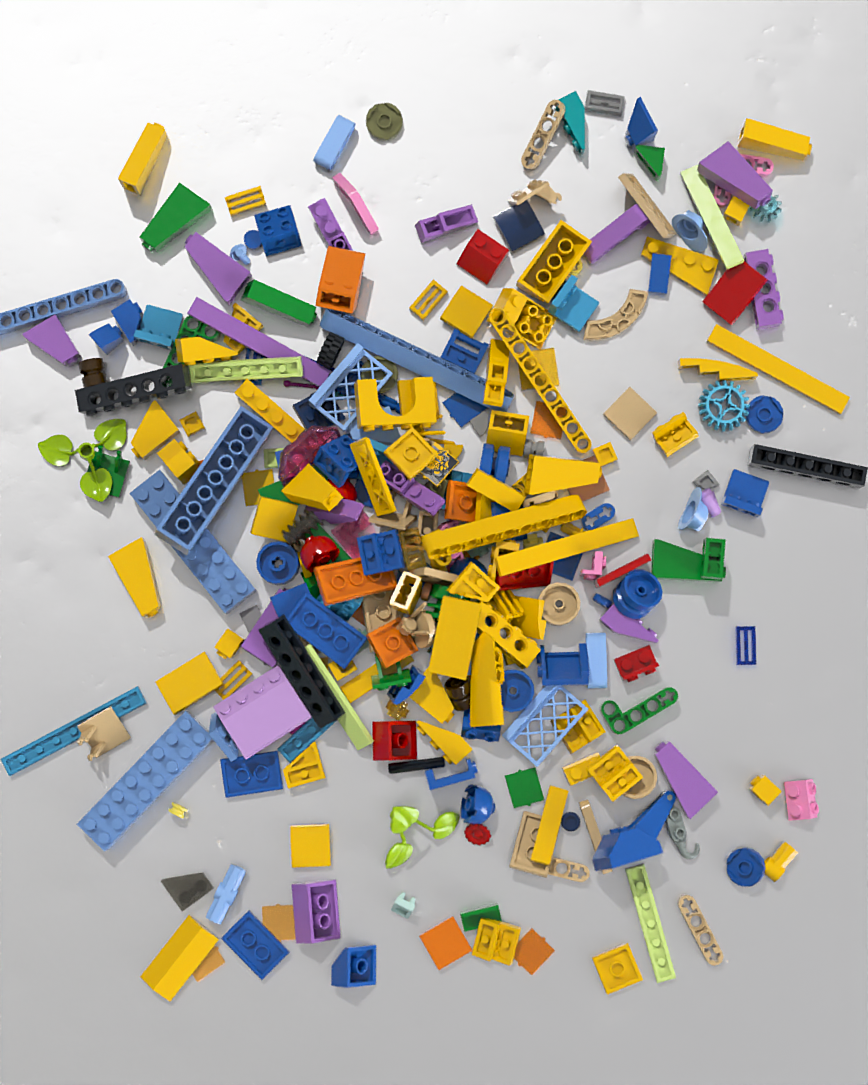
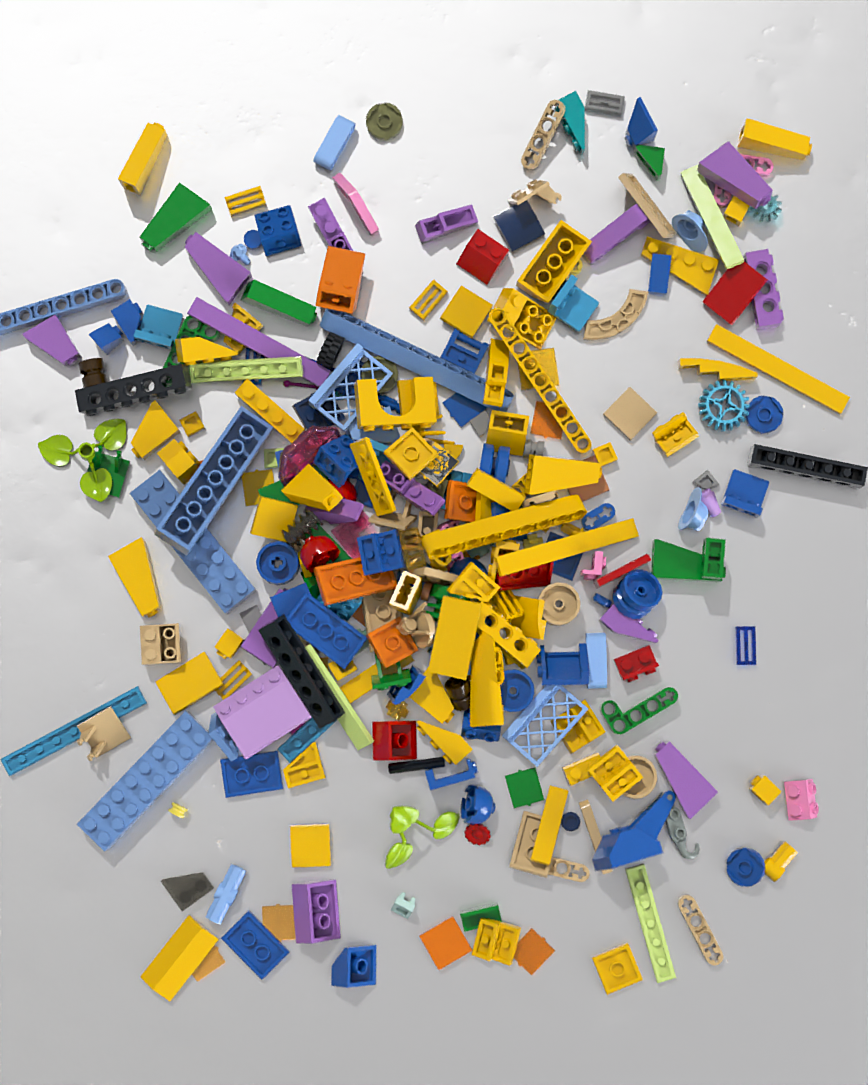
none -> tan slope [140,623,181,665]

